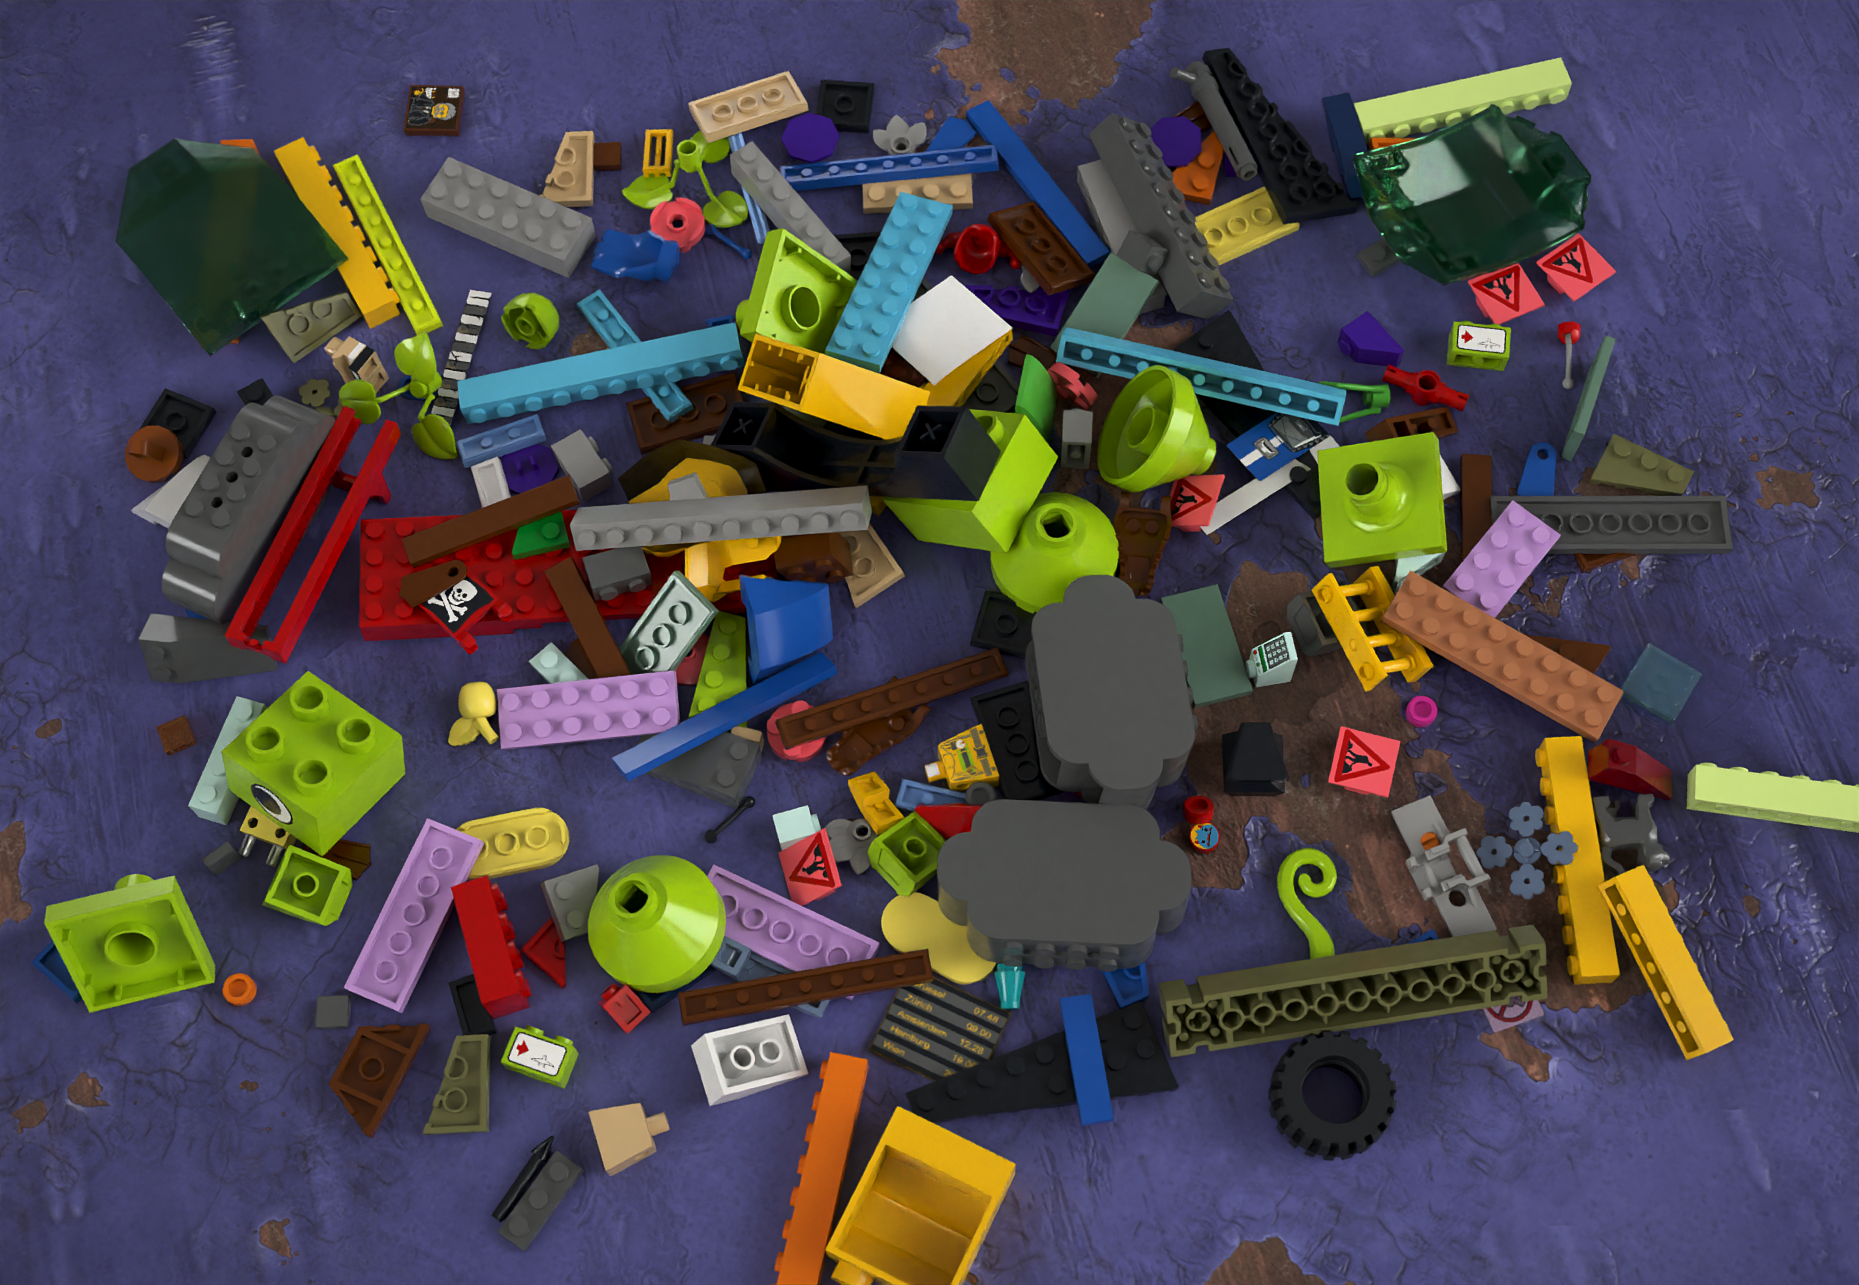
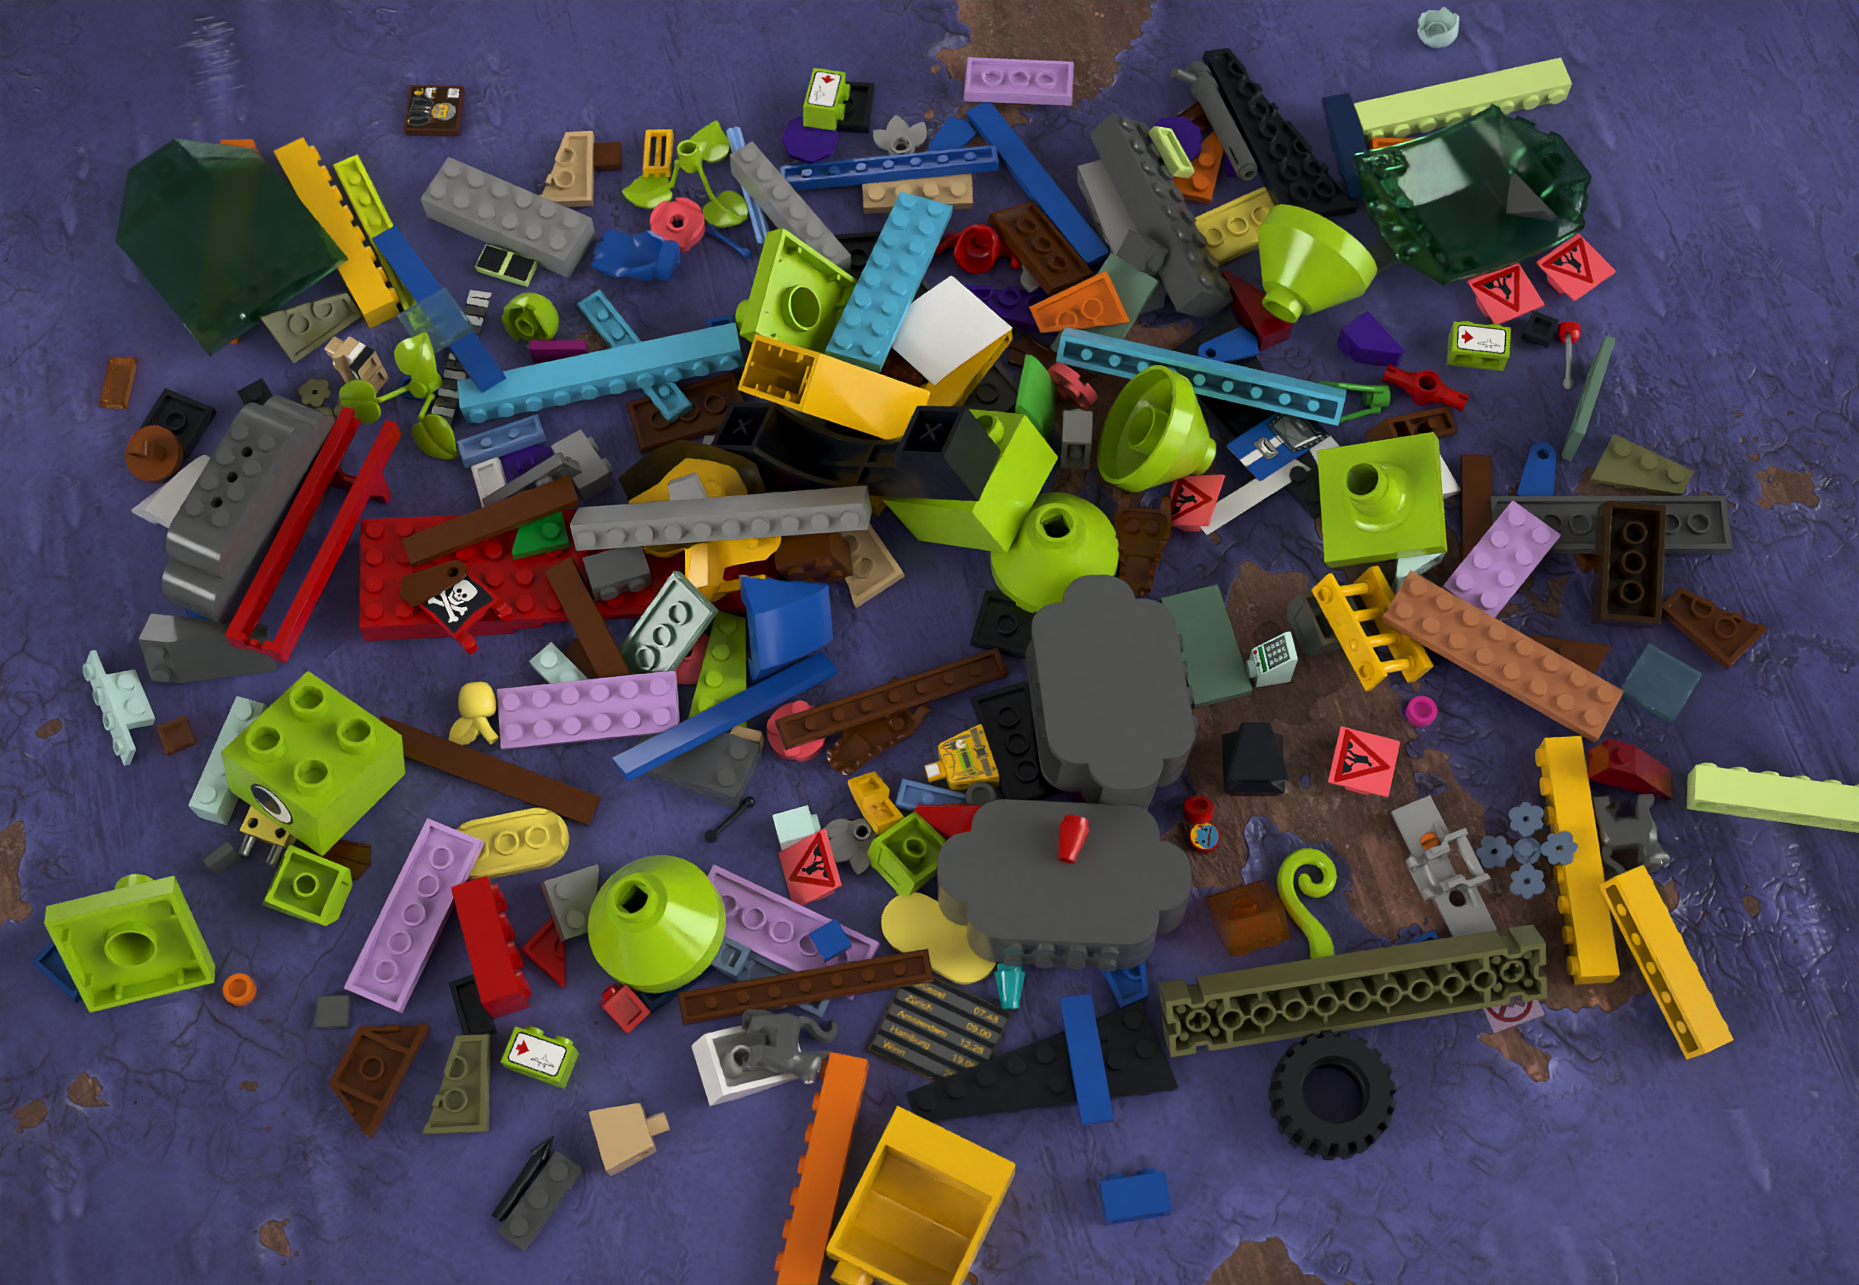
tan tile [688,71,809,143] -> none
none -> light aqua bracket [83,650,155,766]
none -> clear orange tile [98,356,138,409]
none -> blue tile [372,225,506,393]
none -> reddish brown tile [379,715,602,827]
none -> clear light blue tile [397,287,475,354]
none -> black tile [475,244,538,287]
none -> dark grey wing [482,452,582,507]
none -> magenta tile [529,340,589,363]
none -> dark grey animal [742,1009,838,1084]
none -> brick [803,68,850,131]
none -> blue tile [809,918,852,963]
none -> lavender tile [964,57,1074,106]
none -> orange wing [1029,270,1130,334]
none -> red cone [1057,814,1090,864]
none -> blue brick [1098,1168,1172,1226]
none -> yellowish green tile [1148,126,1195,178]
none -> blue piece [1197,326,1260,362]
none -> clear orange slope [1206,879,1290,957]
none -> dark red slope [1221,270,1293,352]
none -> lime cone [1257,205,1377,323]
none -> light aqua hair [1417,7,1459,49]
none -> dark grey slope [1506,173,1558,222]
none -> black plate [1521,310,1559,348]
none -> dark brown brick [1591,501,1667,628]
none -> reddish brown wing [1662,587,1768,670]

